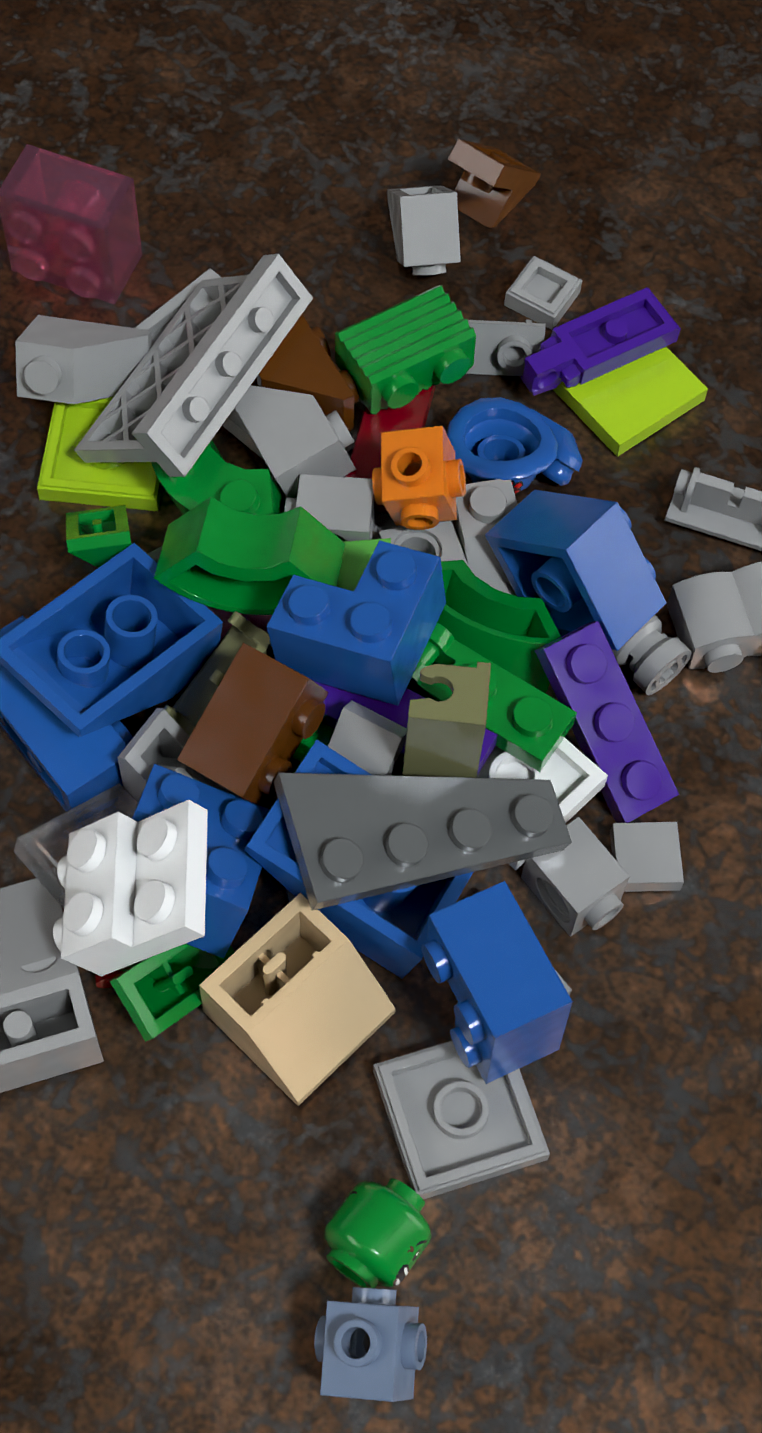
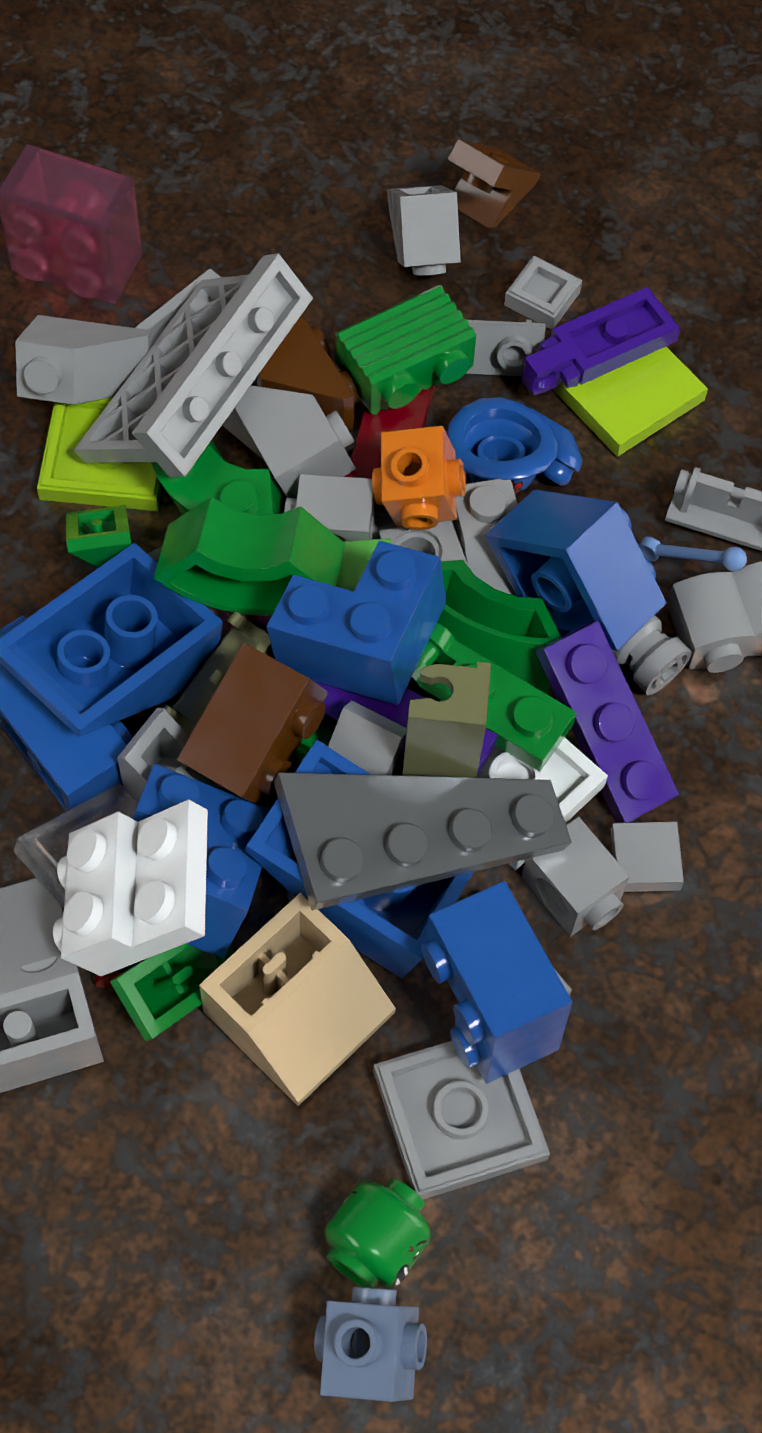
none -> medium blue hinge [638,536,747,571]

